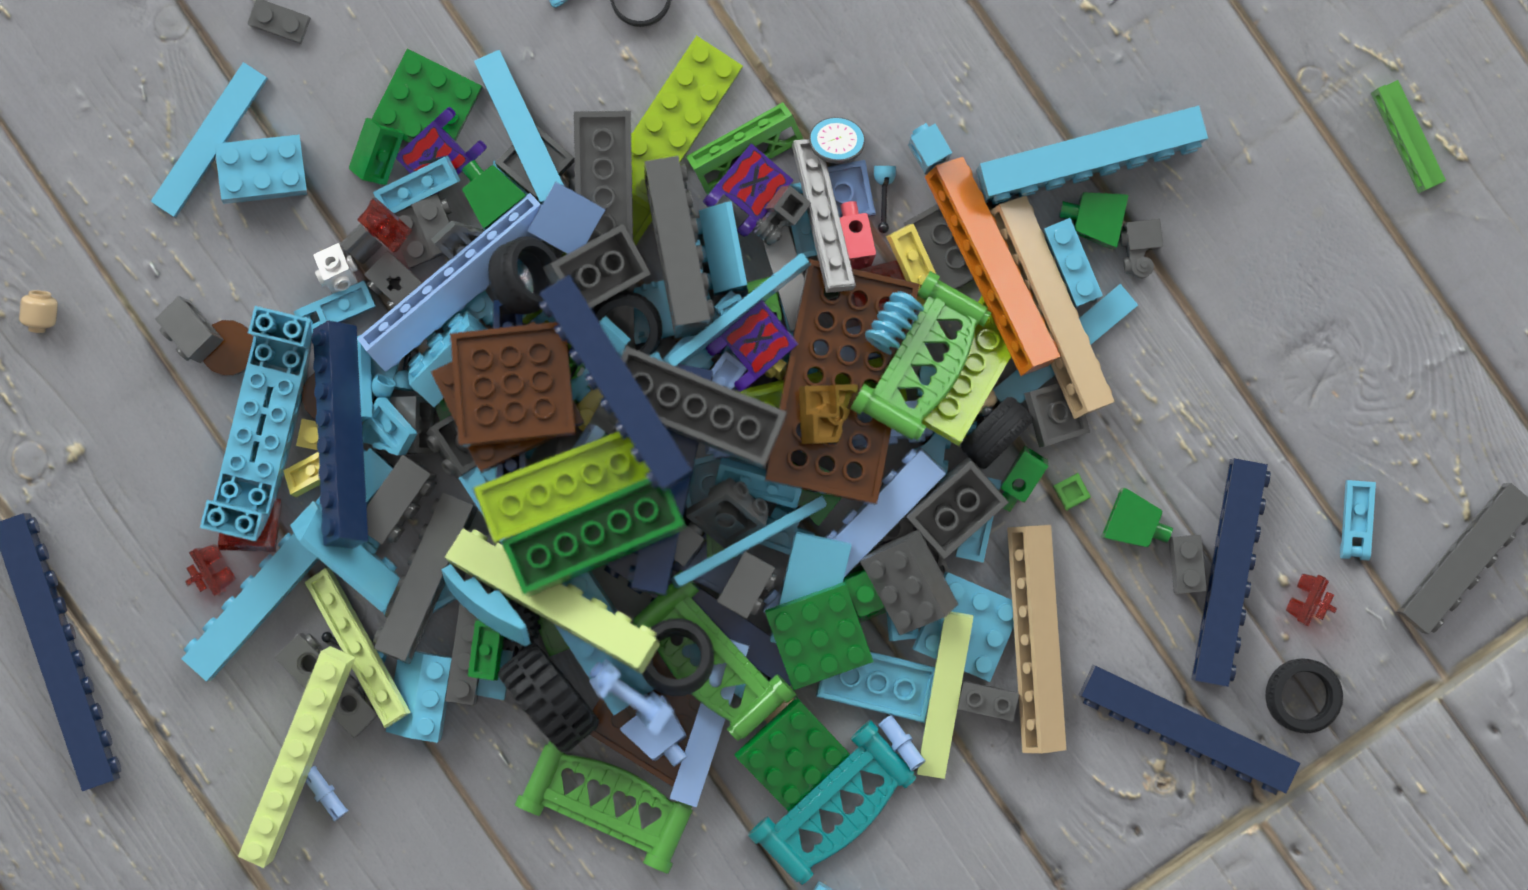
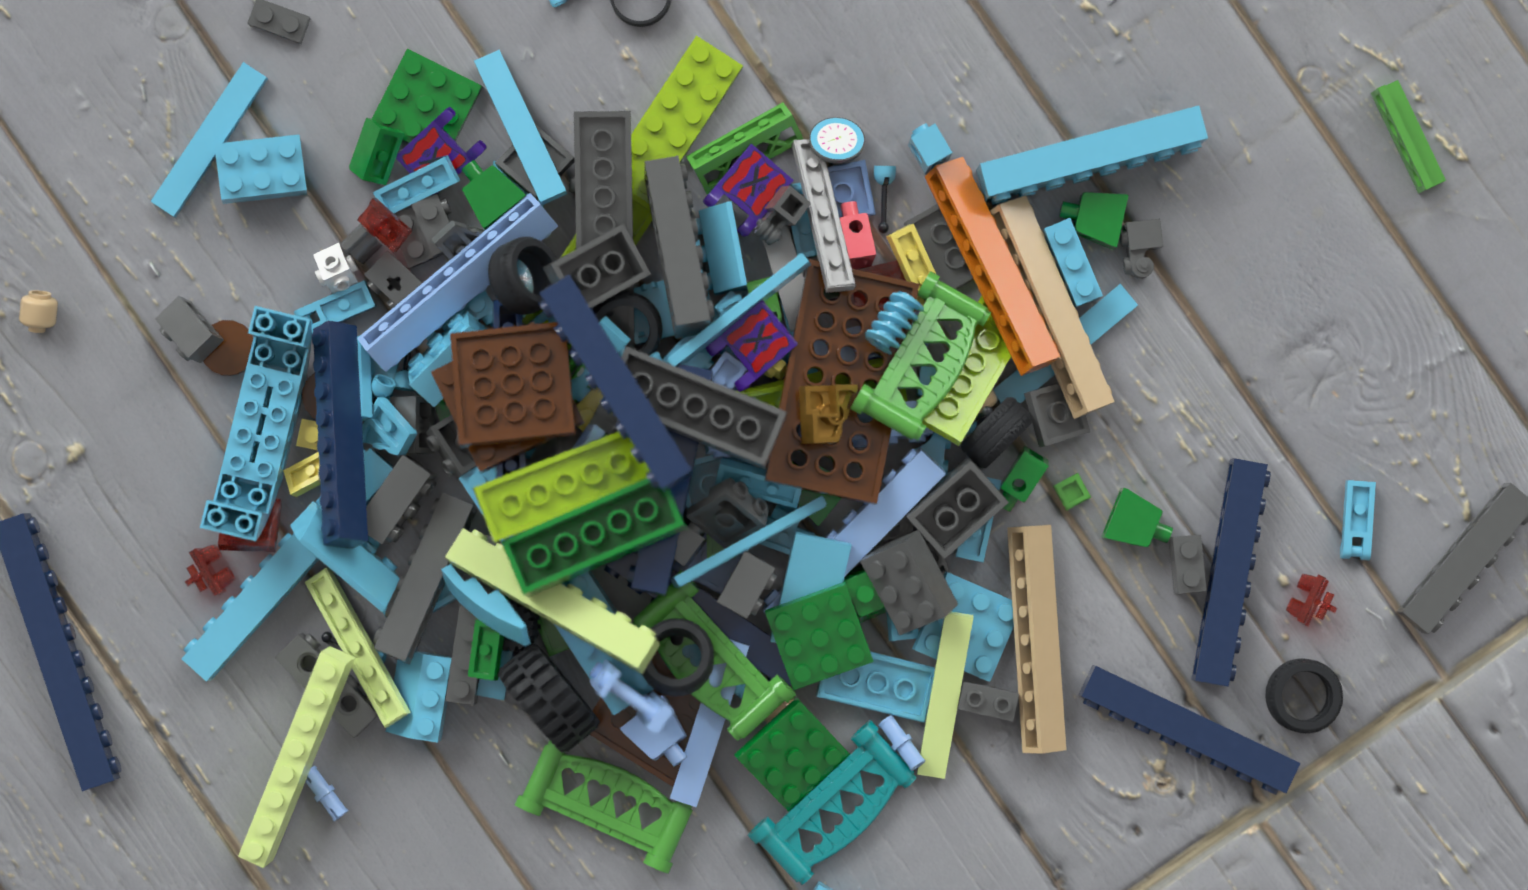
medium blue tile [528,181,605,254] -> none

